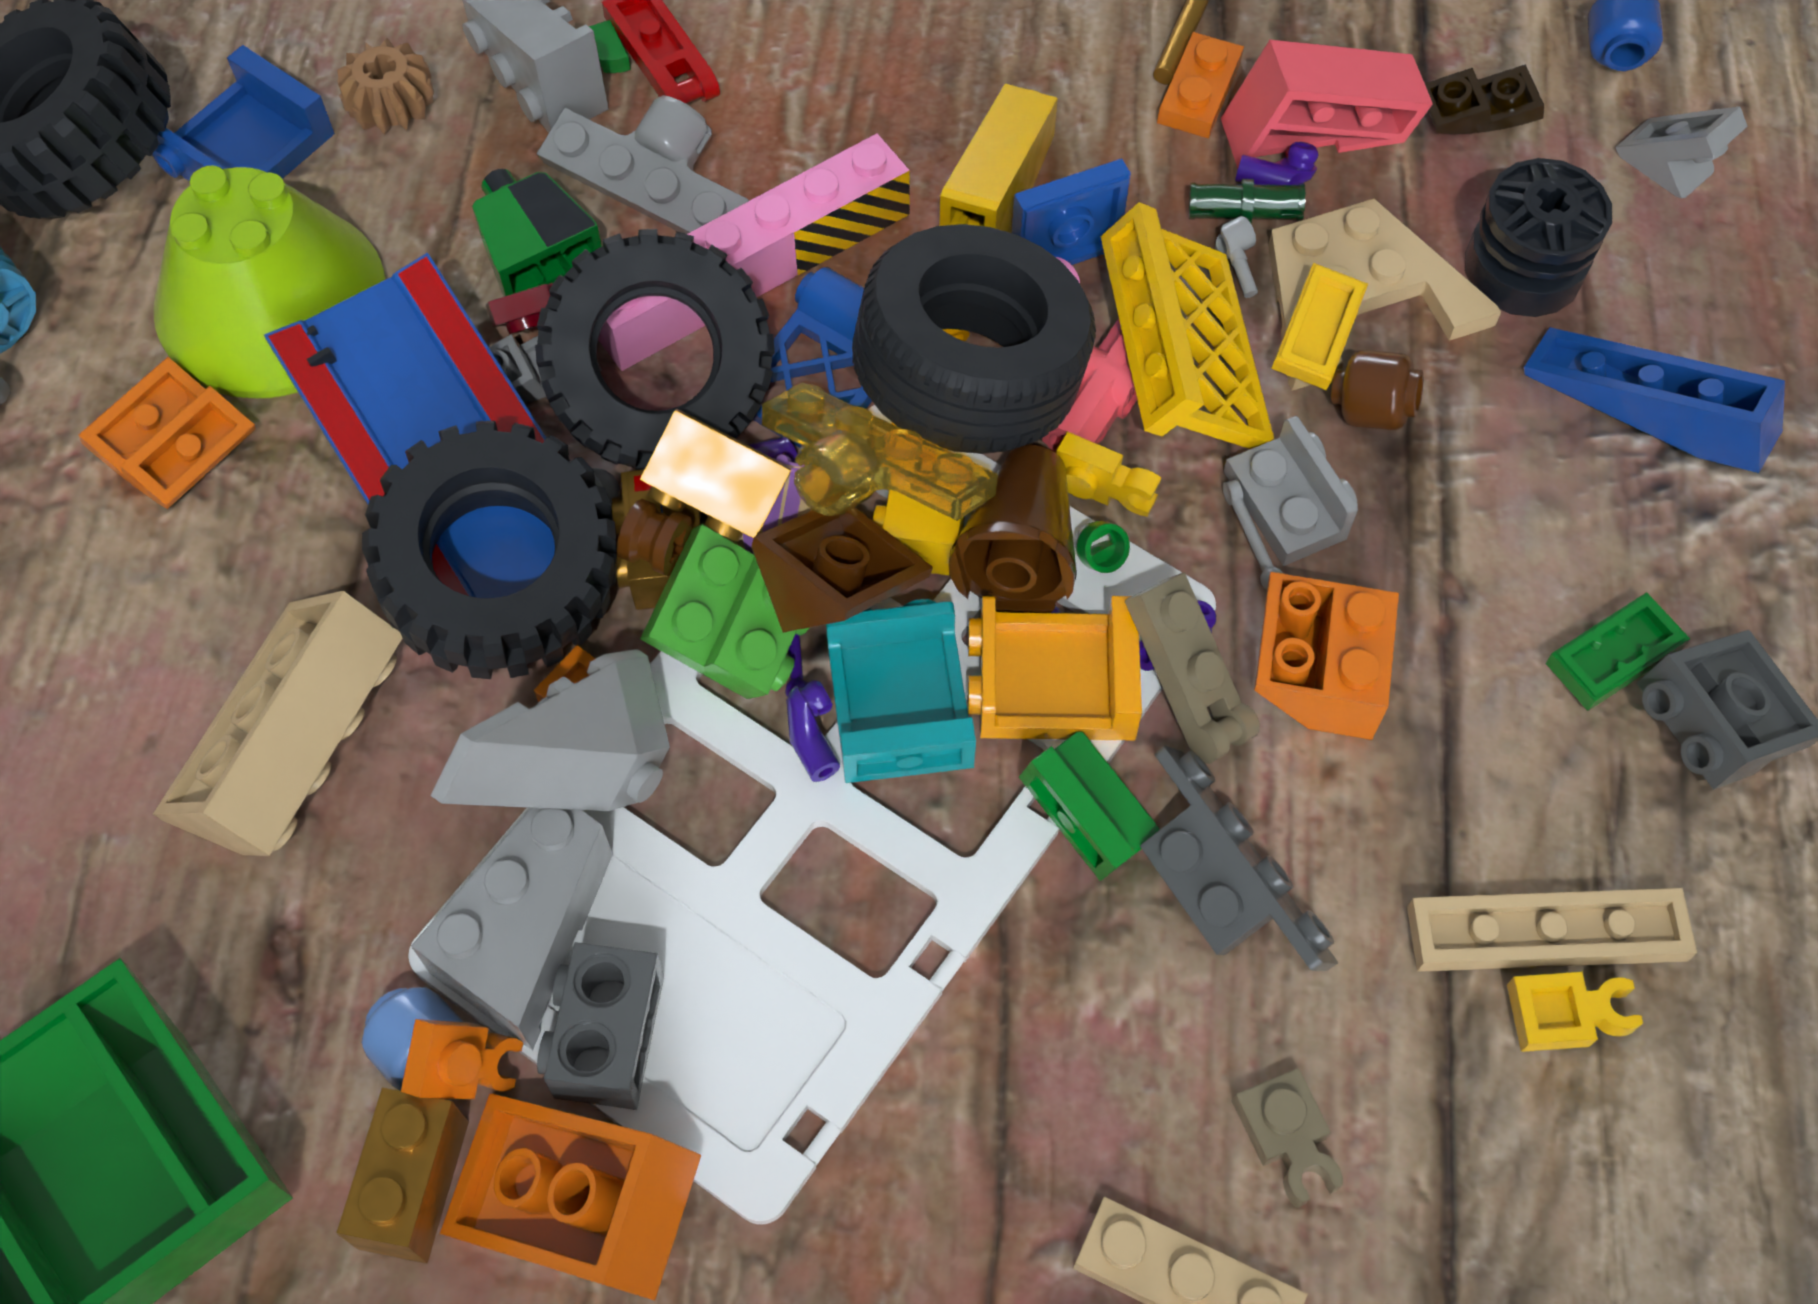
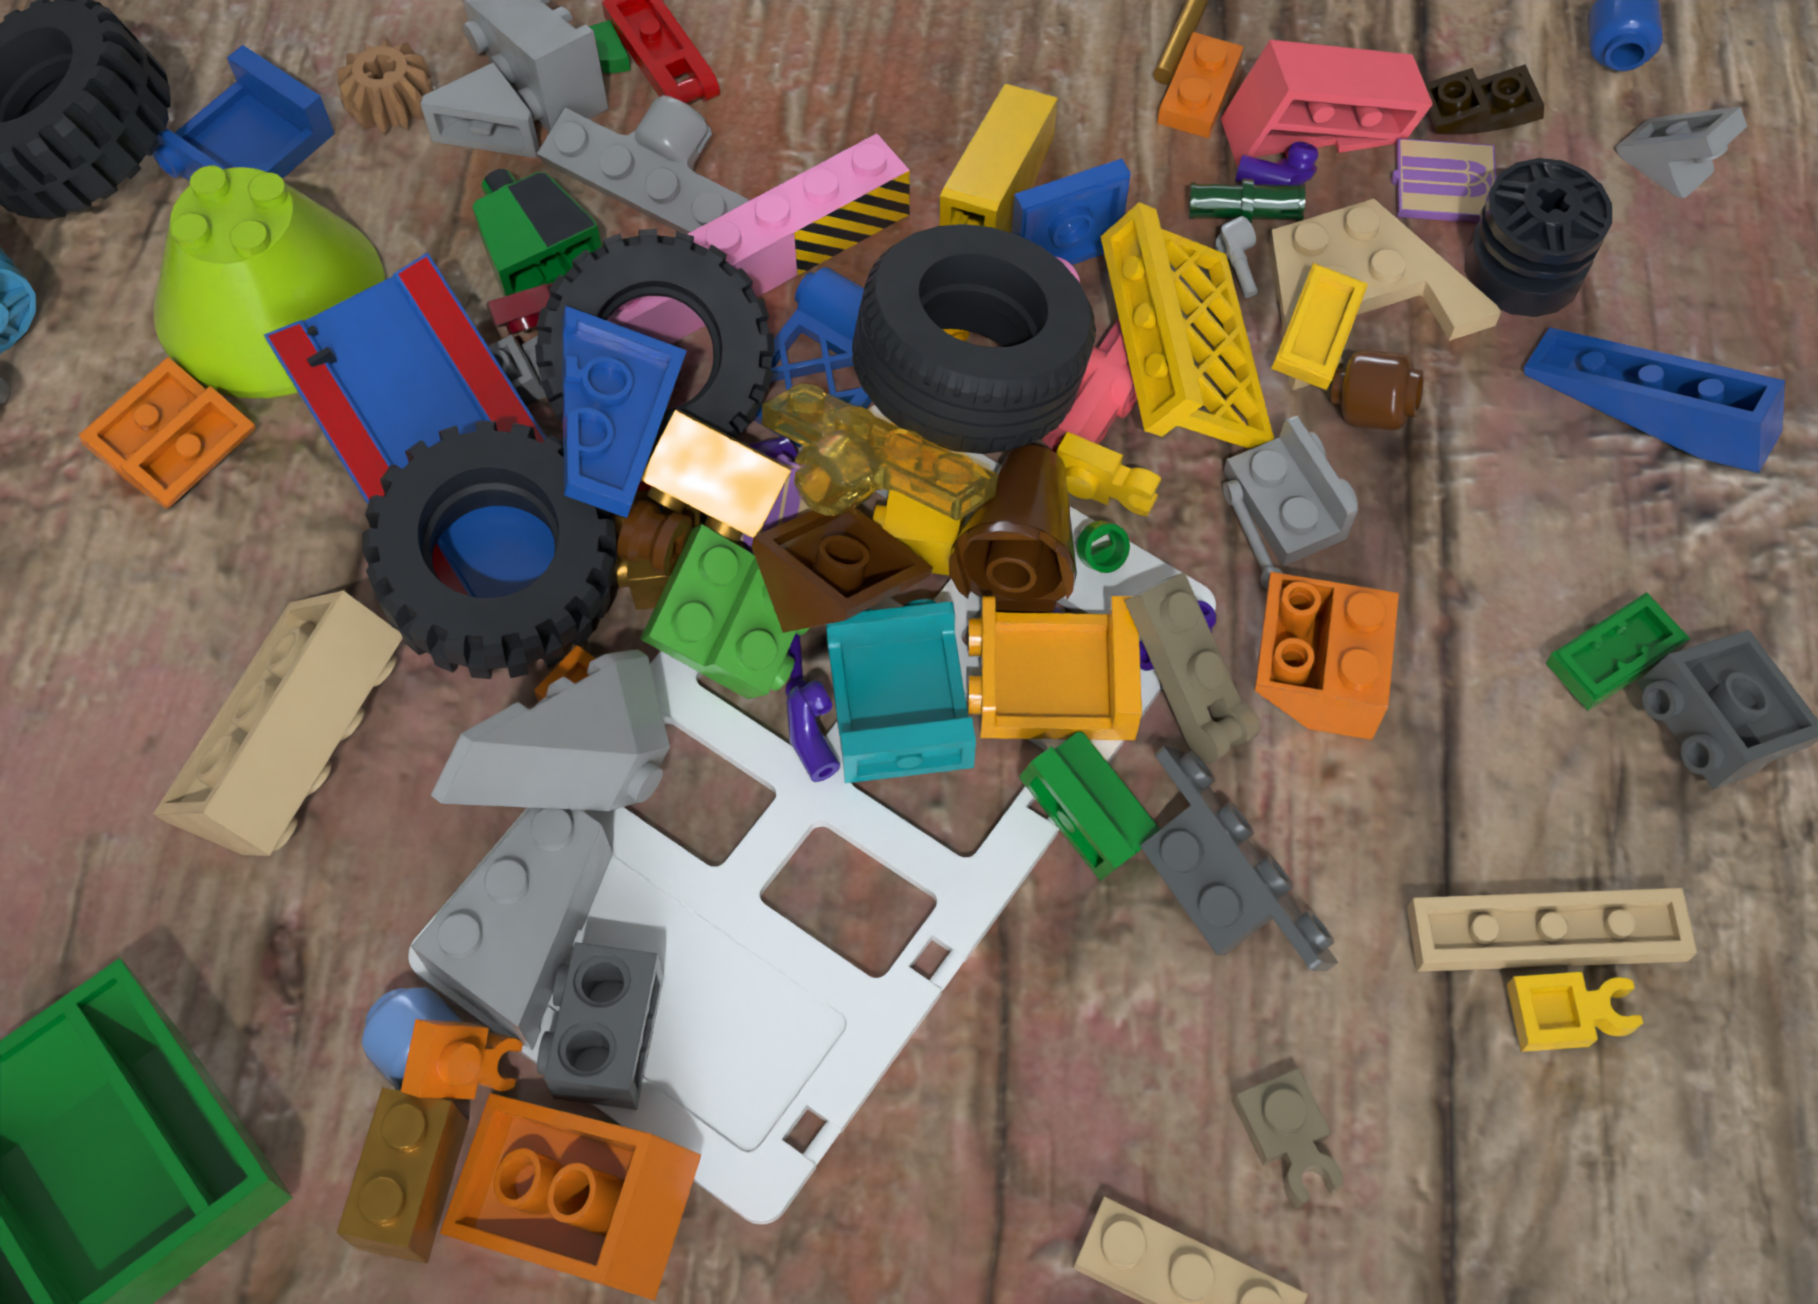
none -> light grey slope [420,62,540,158]
none -> blue wing [562,305,687,518]
none -> piece [1390,138,1497,223]

